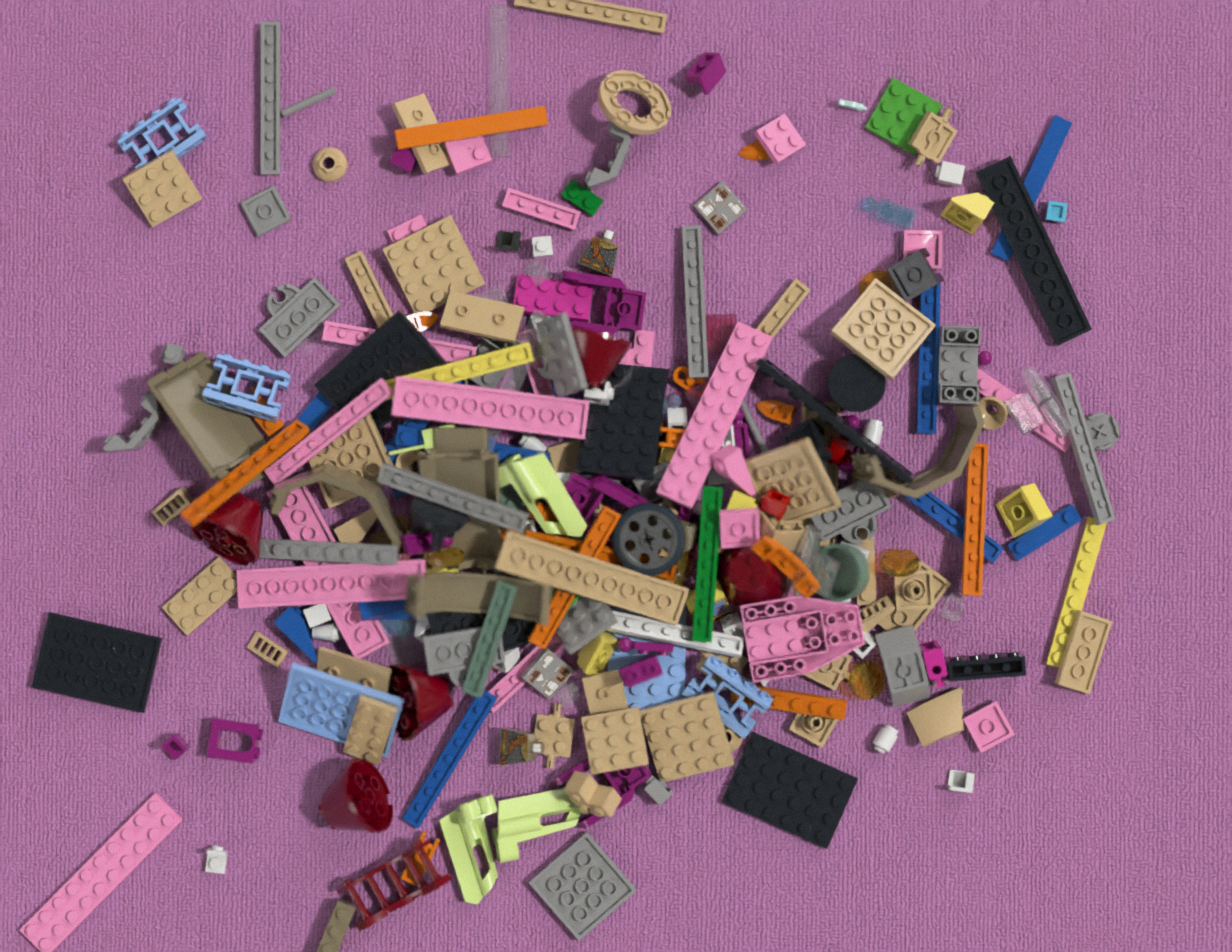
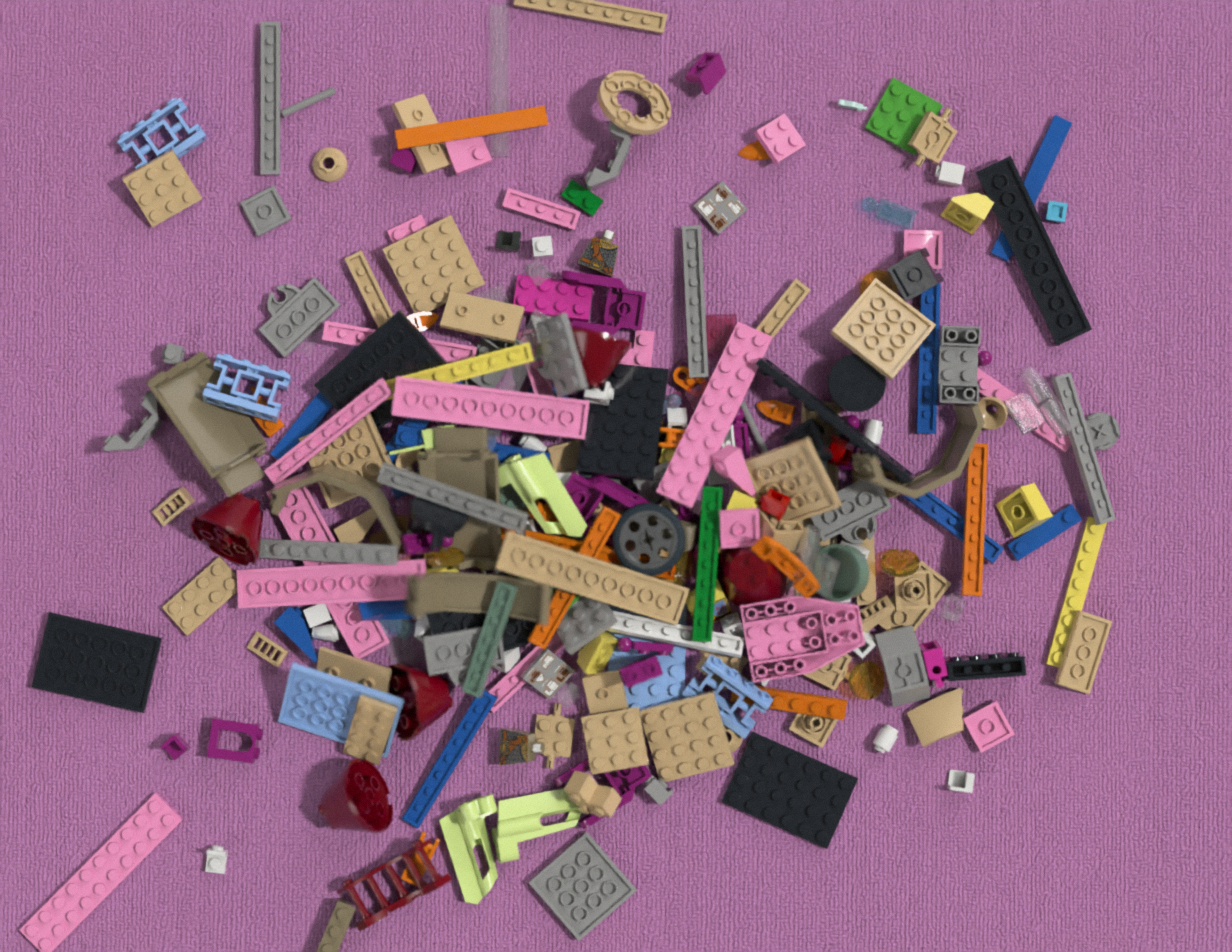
orange plate [179,419,310,527] -> none

